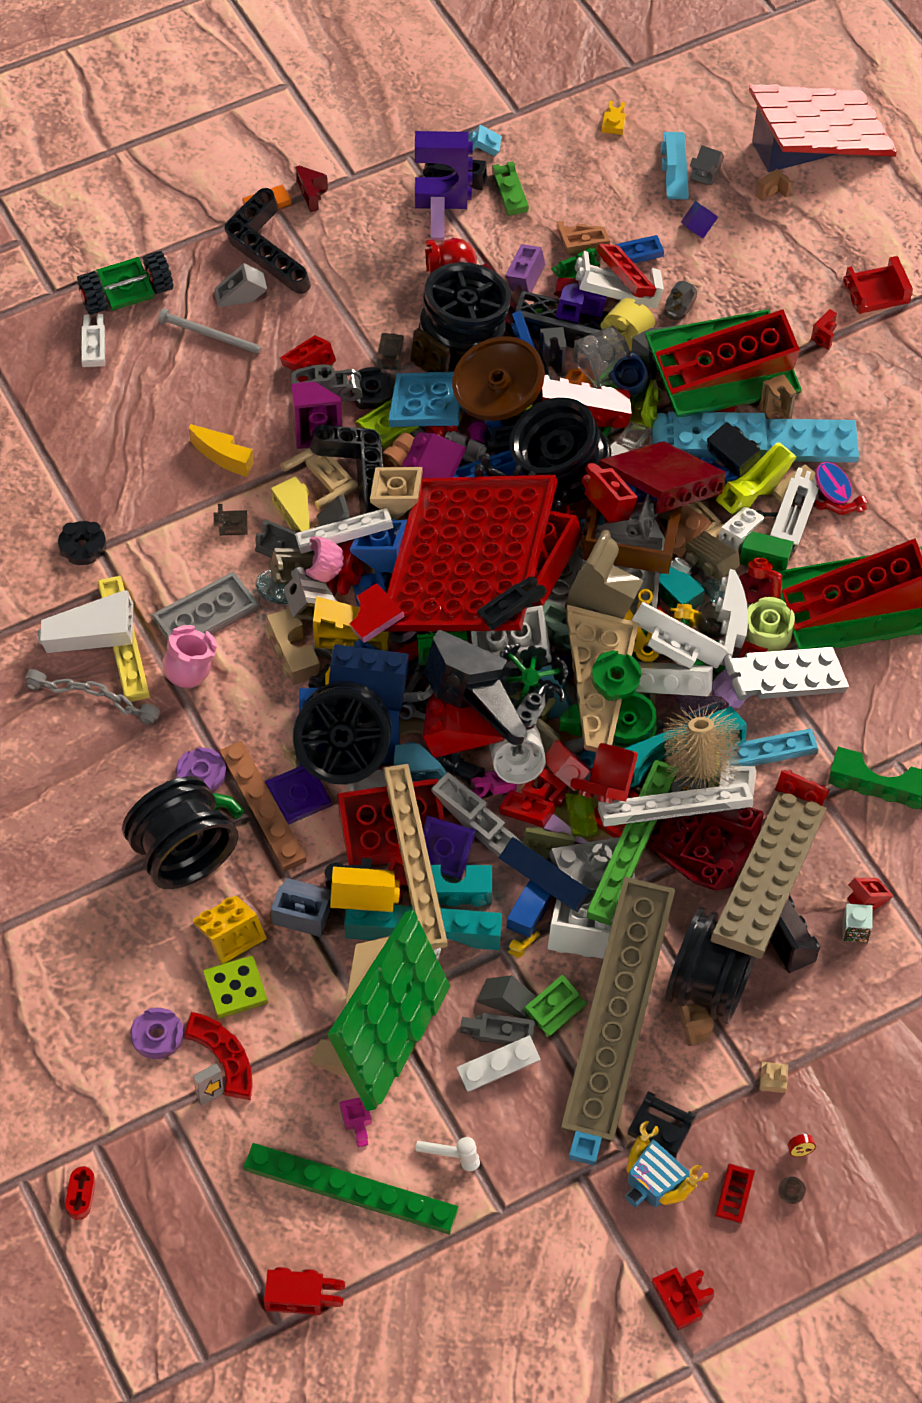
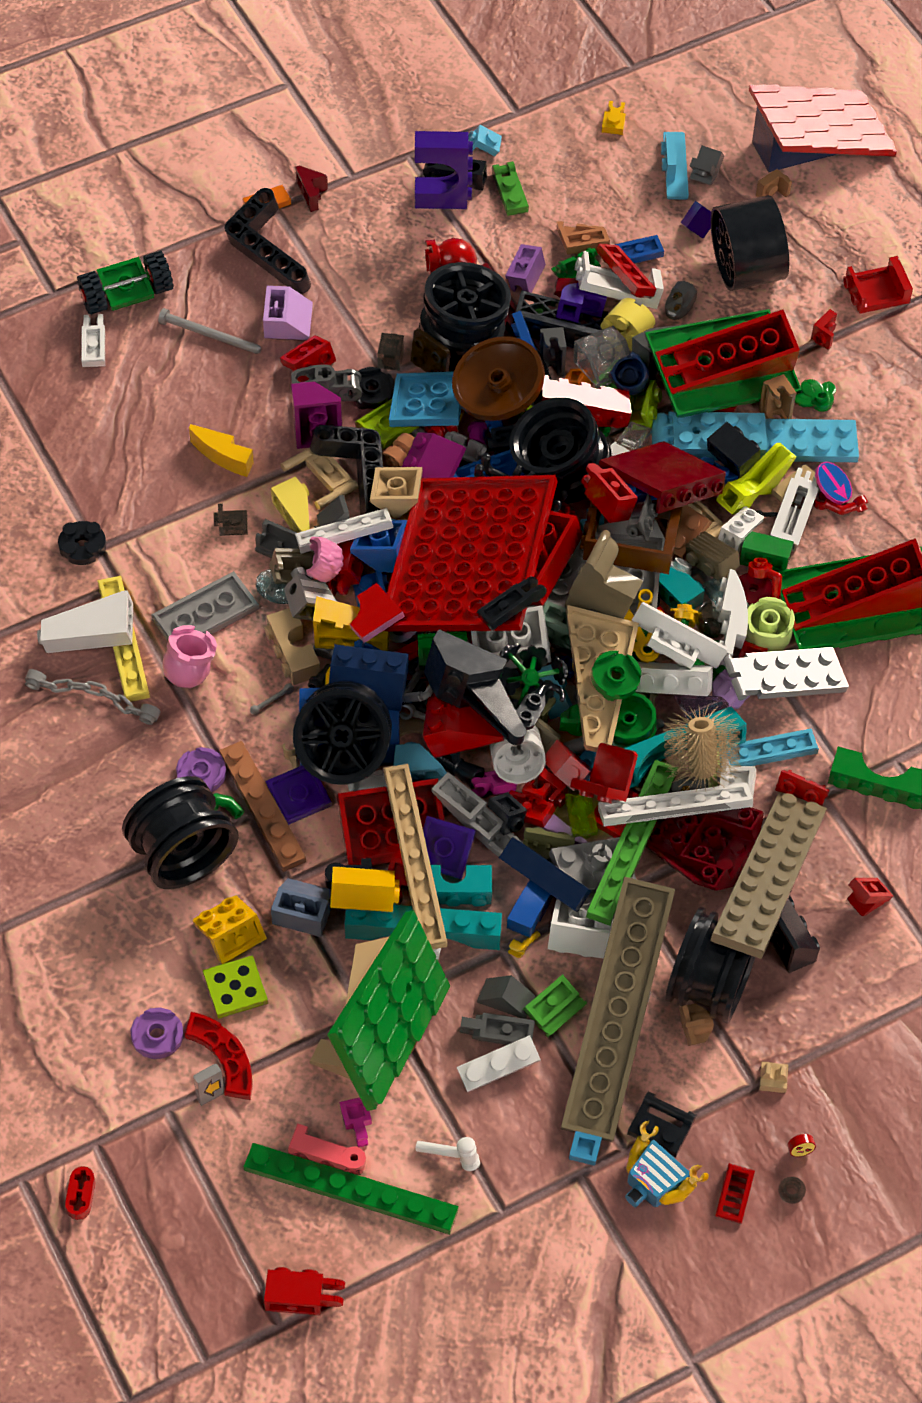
light grey slope [214,263,267,307] -> none
lavender piece [431,197,445,240] -> none
red plate [651,1267,714,1331] -> none
light aqua brick [842,904,872,943] -> none
none -> light grey hinge [250,683,294,715]
none -> lavender slope [263,286,313,340]
none -> coral leg [288,1124,366,1175]
none -> black bracket [487,792,527,835]
none -> black wheel [710,195,789,291]
none -> green plate [794,379,836,412]

